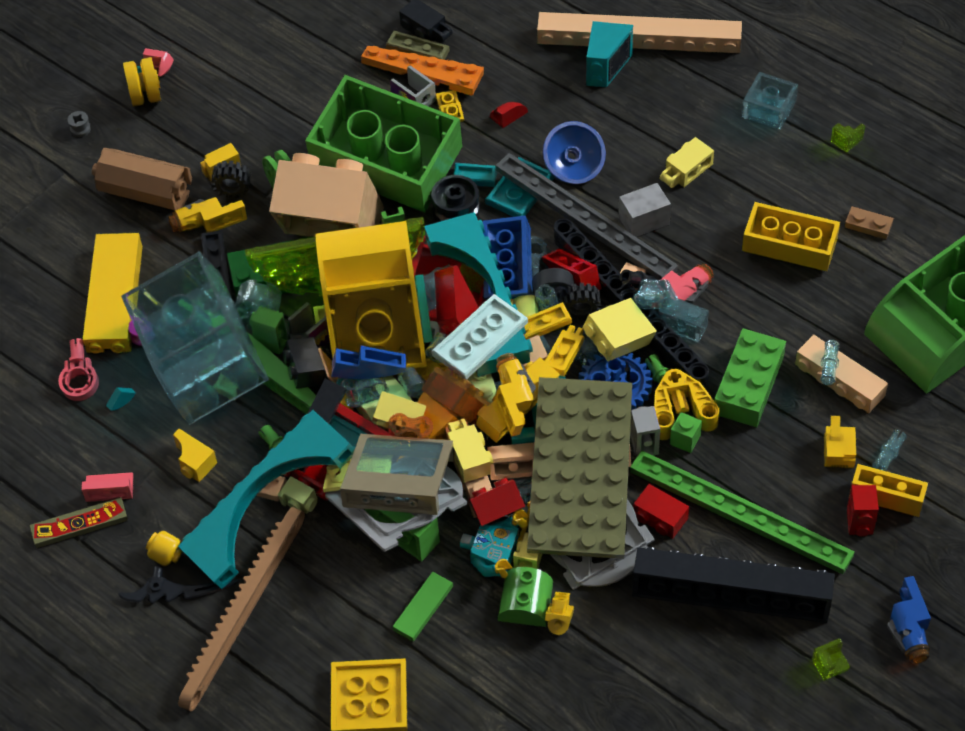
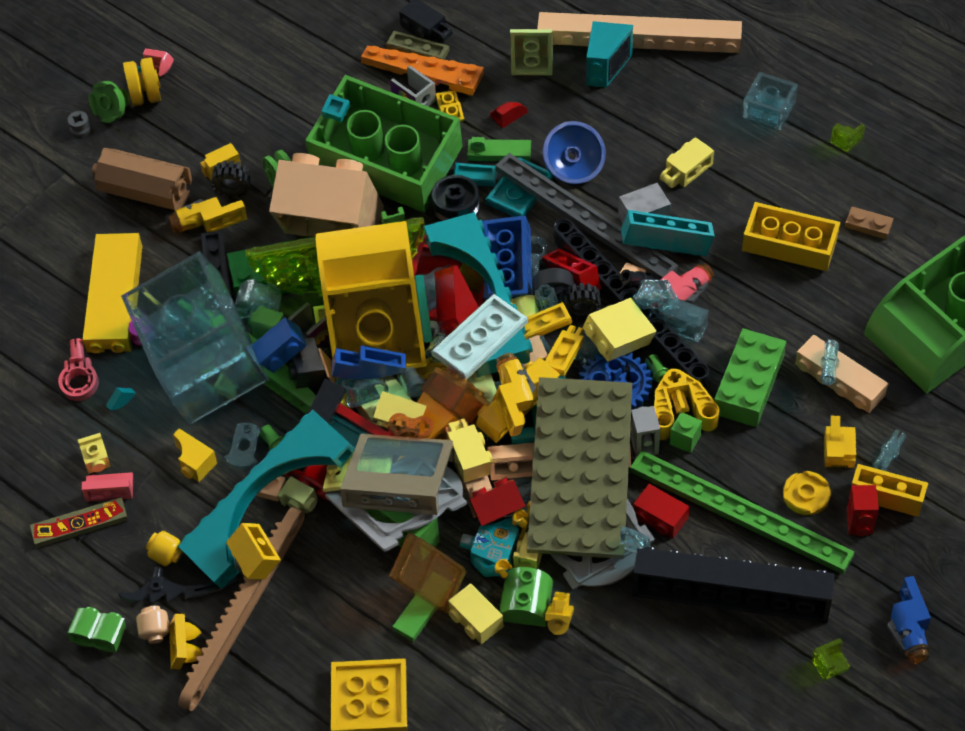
none -> bright green brick [68,607,126,652]
none -> light yellow brick [78,433,111,474]
none -> bright green tile [89,81,130,123]
none -> light nougat head [136,606,170,644]
none -> yellow tile [169,614,203,669]
none -> clear light blue piece [224,423,260,468]
none -> yellow brick [226,523,281,580]
none -> blue brick [252,317,307,373]
none -> teal tile [321,94,350,122]
none -> clear orange piece [389,533,467,614]
none -> light yellow brick [448,583,504,644]
none -> bright green hinge [467,137,531,162]
none -> yellowish green slope [510,29,553,75]
none -> clear light blue slope [620,526,651,553]
none -> teal brick [621,210,715,256]
none -> yellow tile [783,471,831,515]

